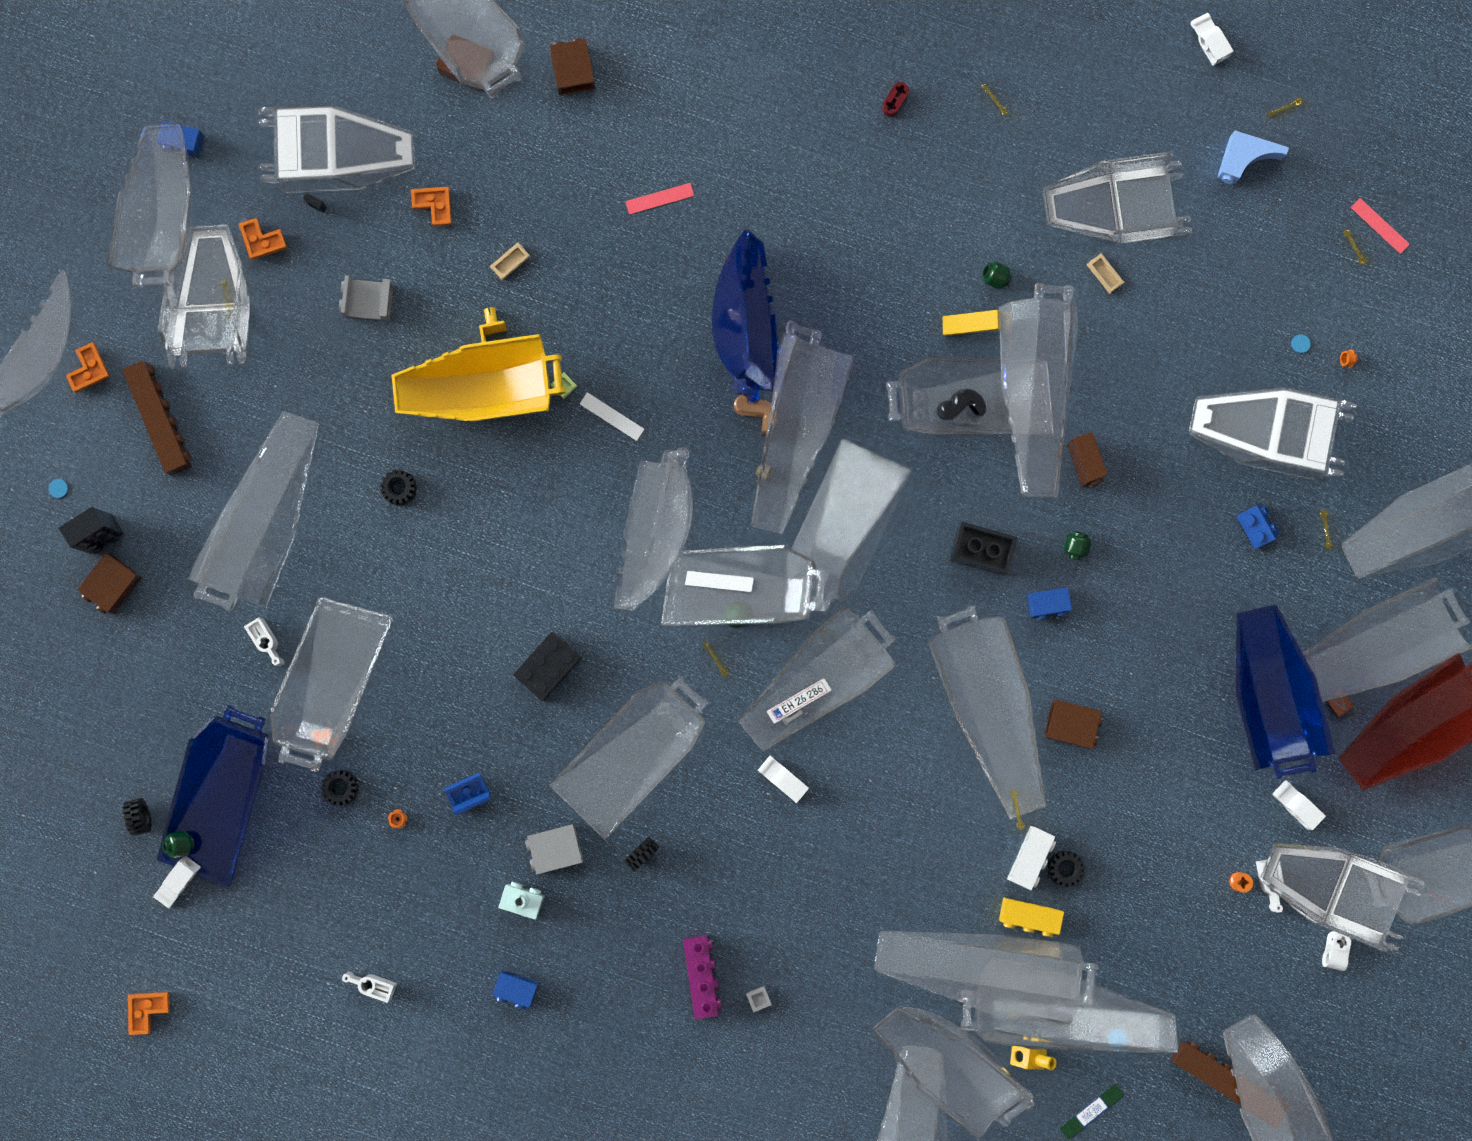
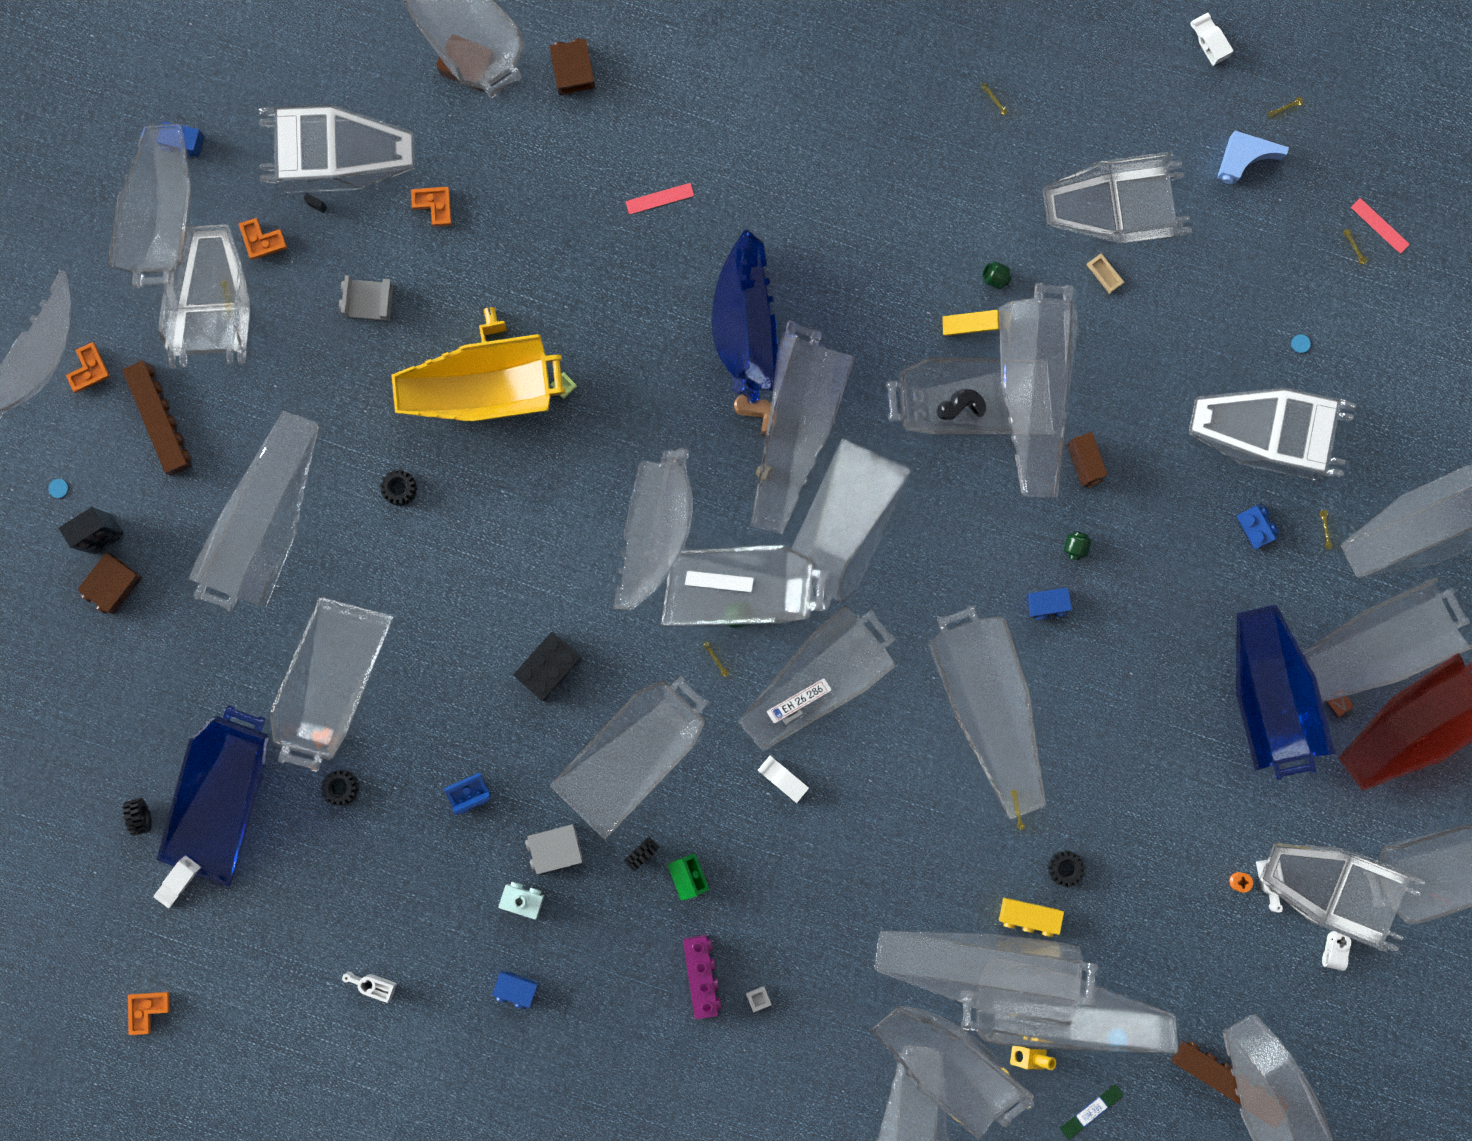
dark green head [162,831,194,859] -> none
white piece [244,617,284,666] -> none
orange plate [388,809,407,829] -> none
tan tile [490,243,530,280] -> none
white sticker [580,393,644,441] -> none
dark red beam [882,82,909,117] -> none
black brick [949,522,1018,576] -> none
white brick [1007,826,1056,891] -> none
reddish brown brick [1044,700,1103,749] -> none
white piece [1272,780,1326,830] -> none
orange plate [1340,349,1358,368] -> none
none -> green brick [667,853,709,901]

